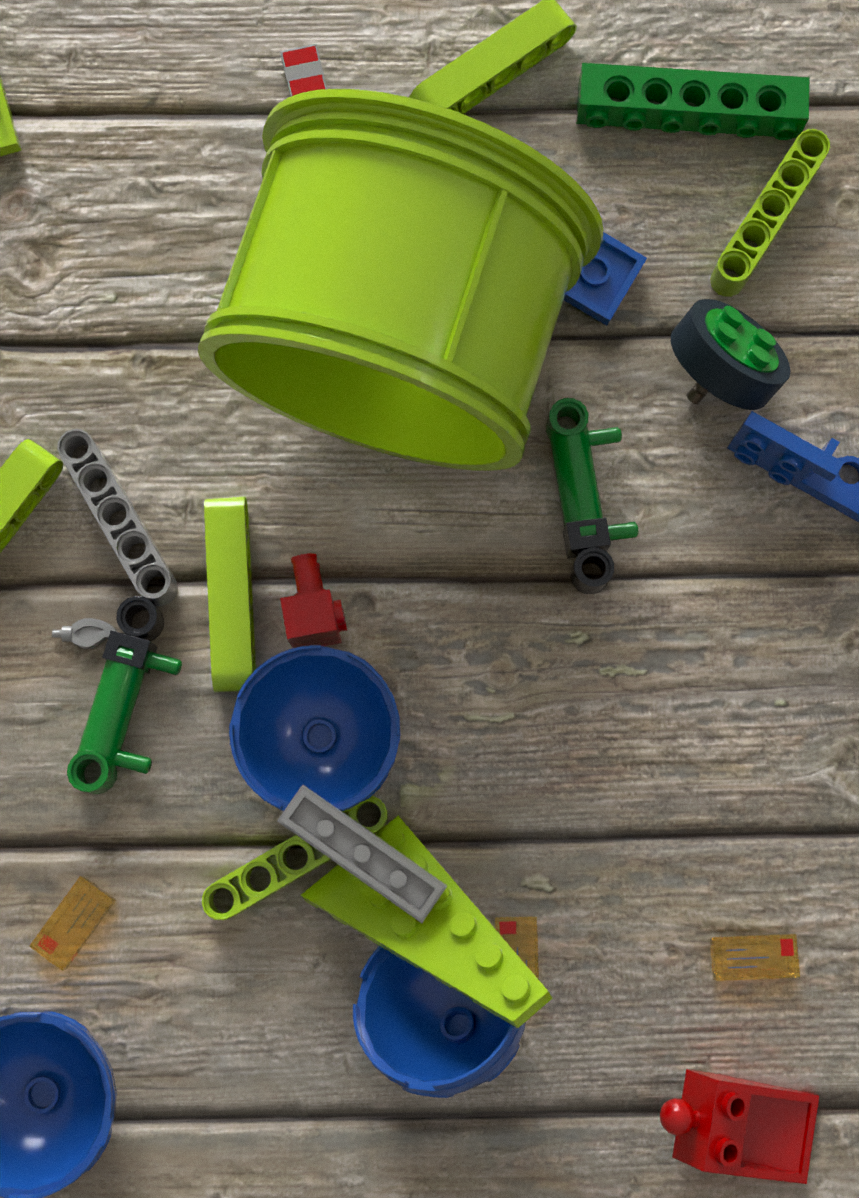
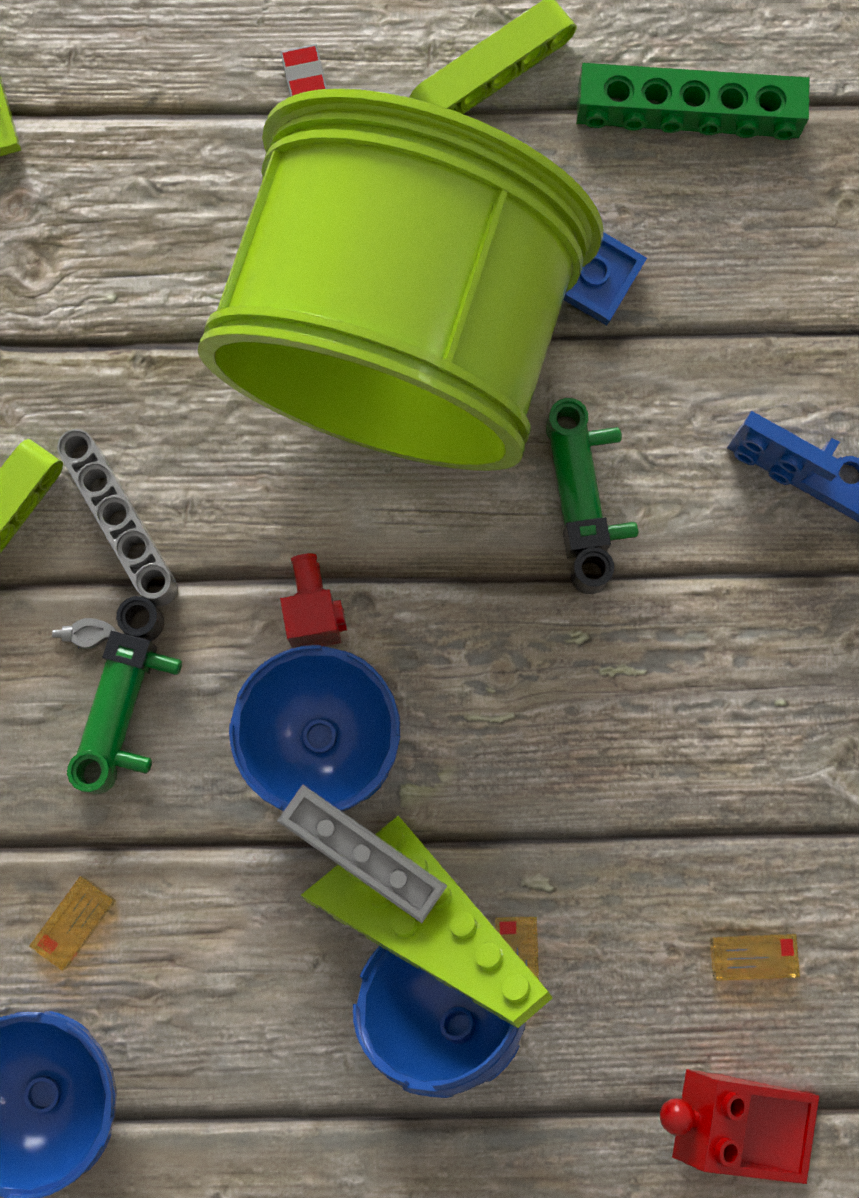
lime beam [202,796,388,920] -> none
lime beam [204,496,256,693] -> none
black wheel [670,299,791,410] -> none
lime beam [710,129,830,297] -> none

